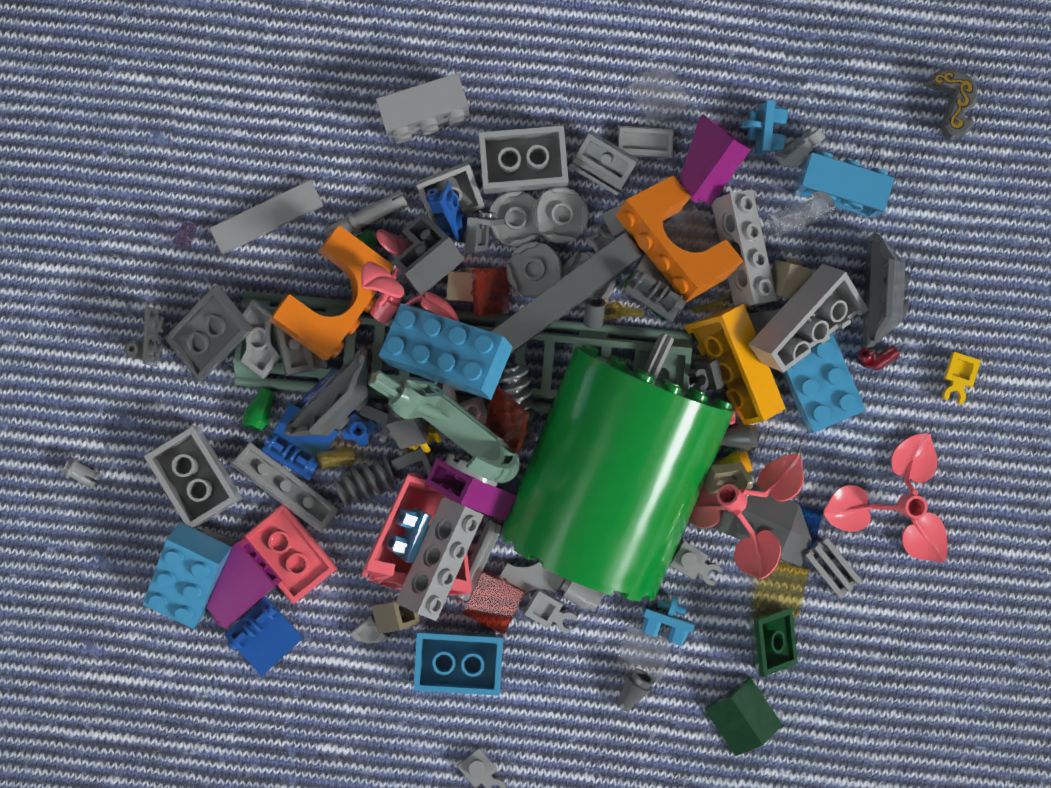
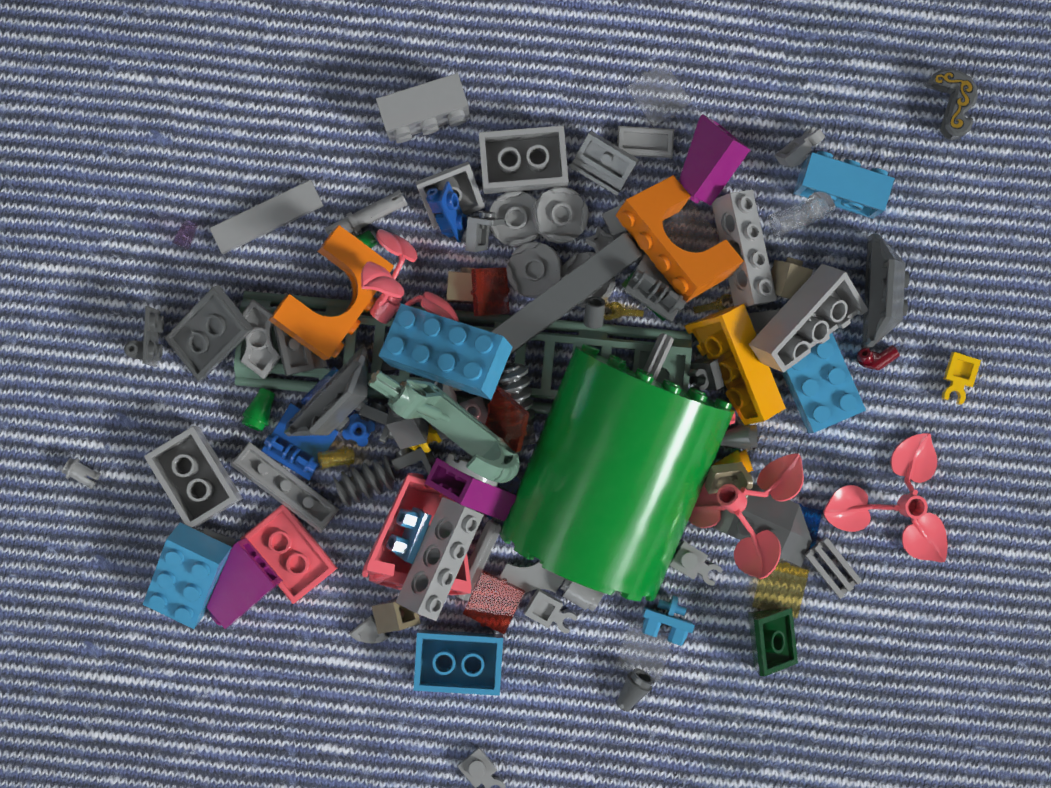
blue hinge [224,596,303,677] -> none
dark grey brick [392,213,465,296] -> none
dark green slope [704,677,783,756] -> none
dark azure hips [740,99,788,155] -> none

